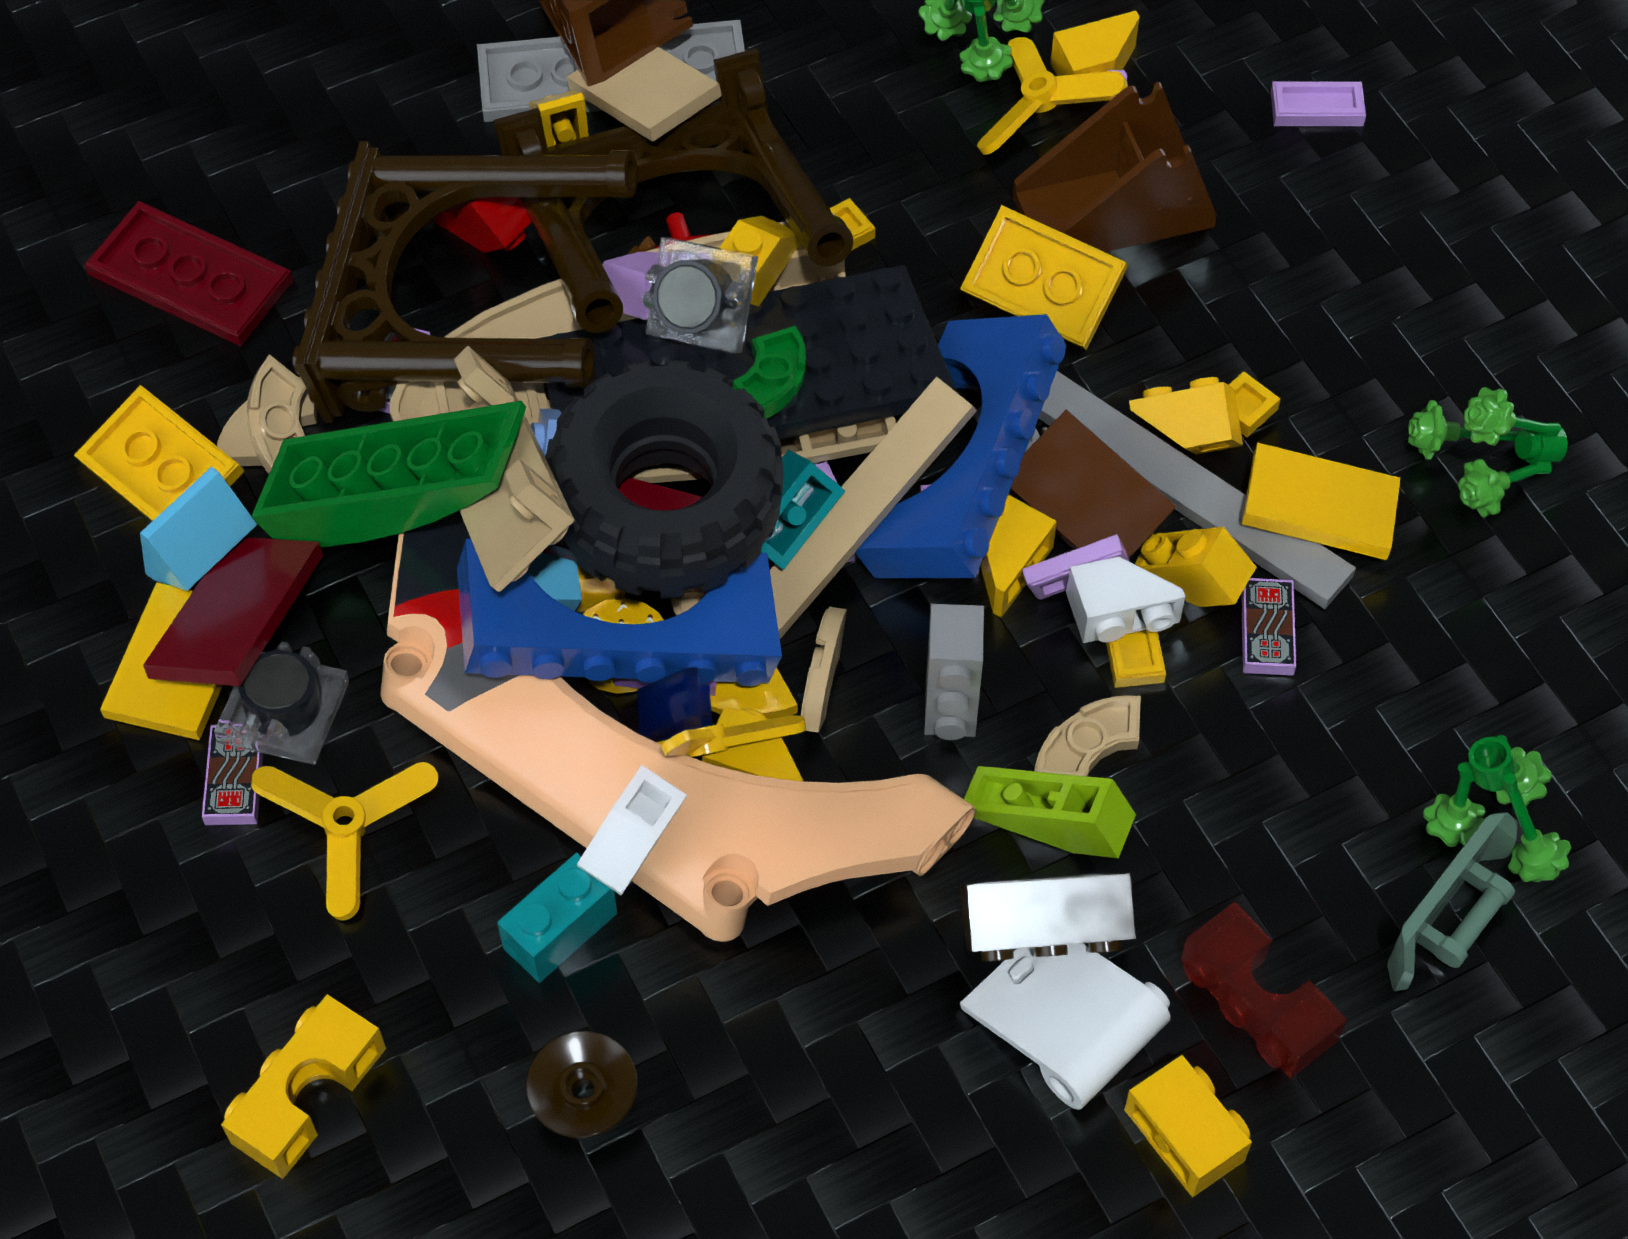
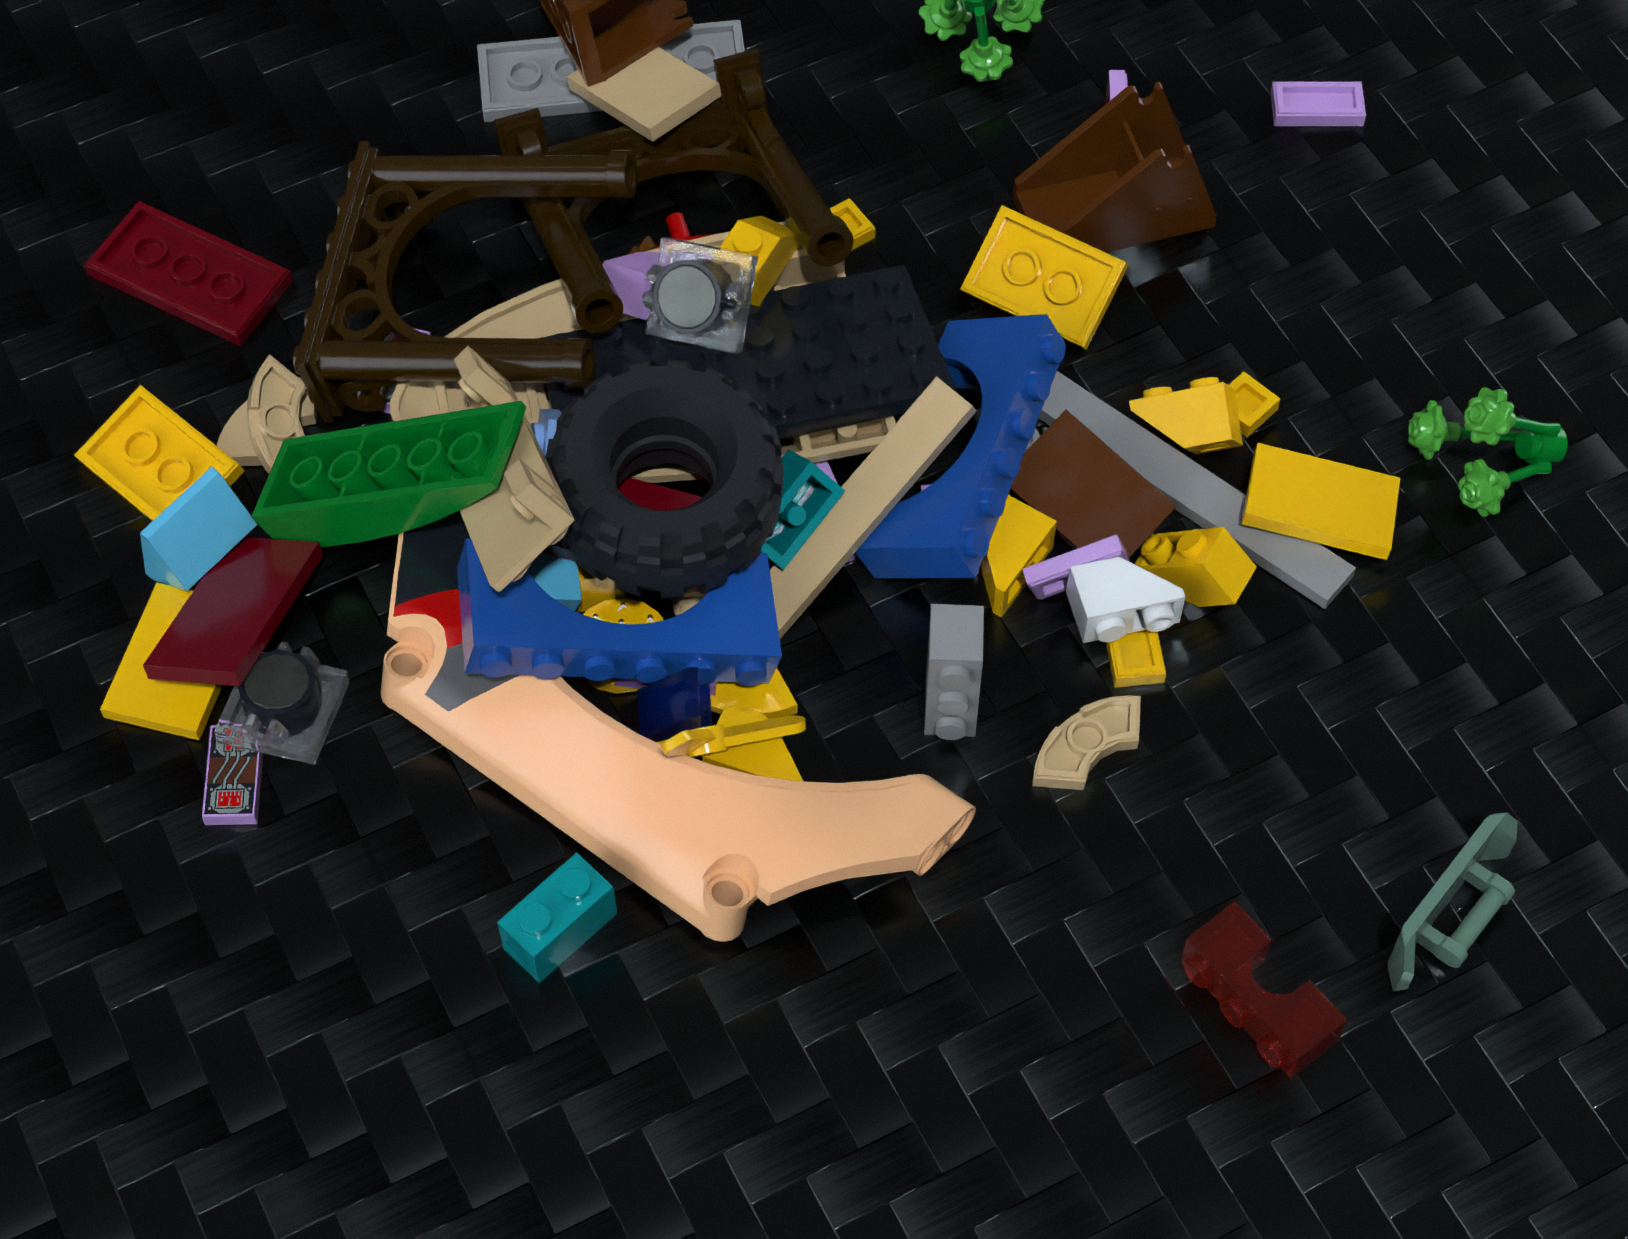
yellow arch [221,994,386,1179] -> none
yellow piece [251,762,438,921] -> none
red slope [434,197,532,253] -> none
dark brown dish [526,1031,637,1138] -> none
yellow slope [529,90,589,147] -> none
white slope [576,765,687,895] -> none
green tile [733,326,806,419] -> none
tan tile [800,606,847,733] -> none
slope [958,873,1136,961] -> none
white door [960,943,1171,1110] -> none
lime slope [964,766,1136,858] -> none
yellow piece [977,37,1127,155] -> none
yellow slope [1051,11,1140,76] -> none
yellow brick [1124,1055,1252,1198] -> none
tile [1241,578,1296,675] -> none
bright green plant [1423,735,1571,882] -> none

